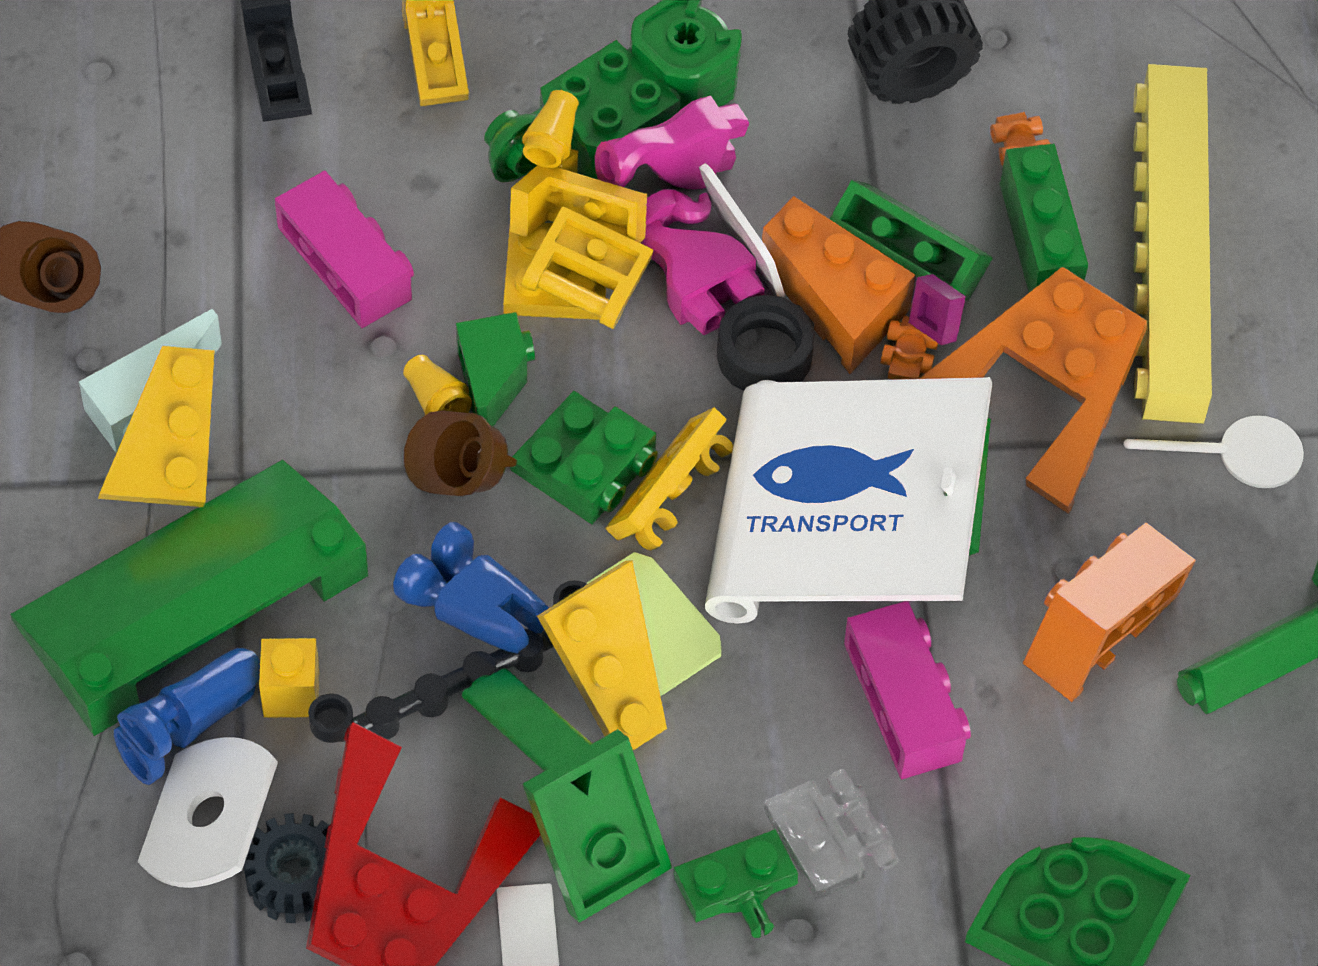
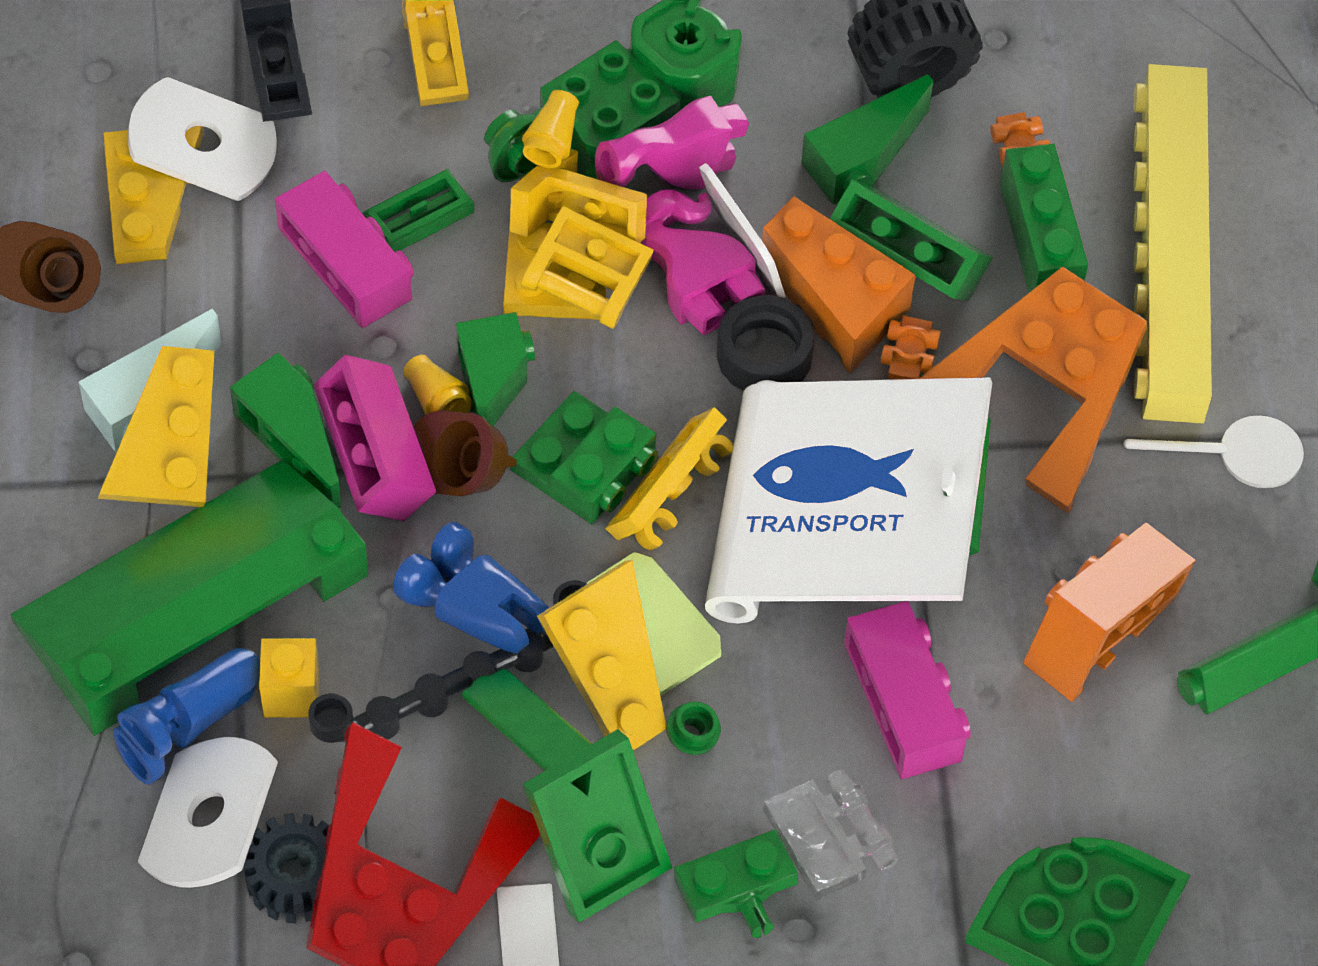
magenta plate [908,274,966,345] -> none
none -> yellow wing [103,126,204,265]
none -> white piece [127,77,277,201]
none -> green slope [230,352,341,509]
none -> dark pink brick [313,355,437,521]
none -> green tile [363,168,474,252]
none -> green plate [666,701,721,755]
none -> green slope [801,74,933,205]

